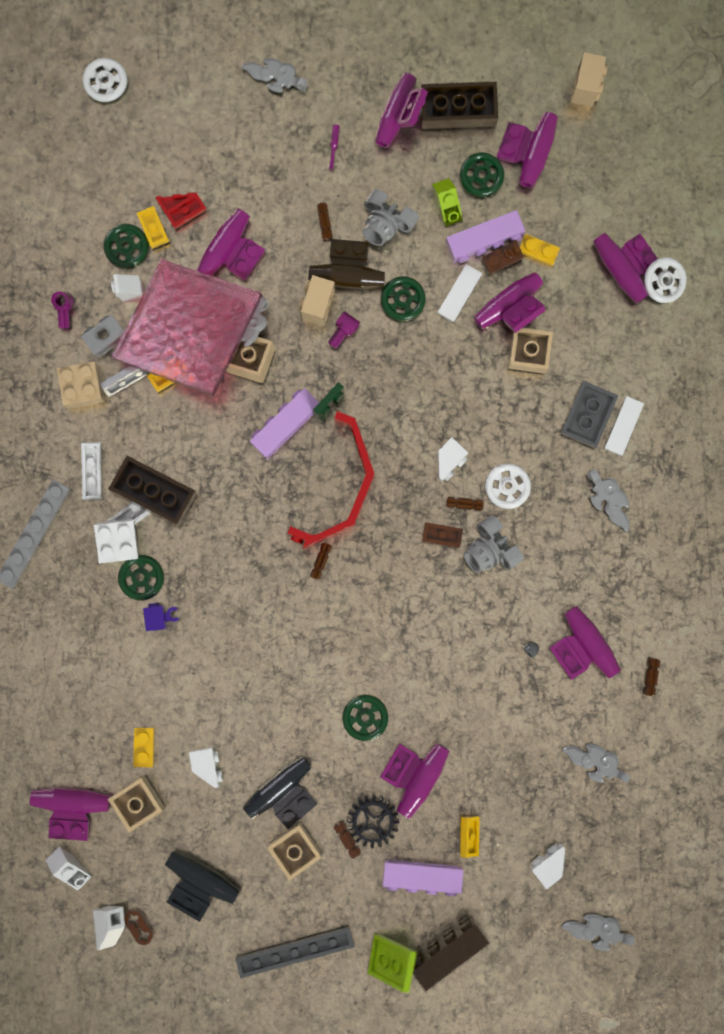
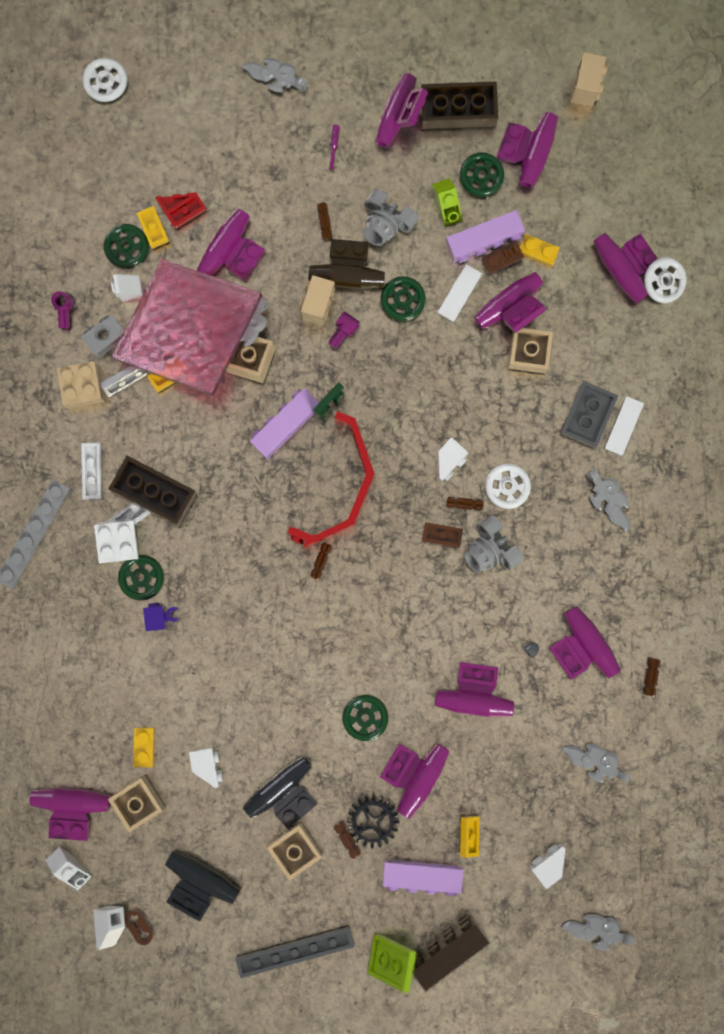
none -> magenta plate [435,662,514,717]

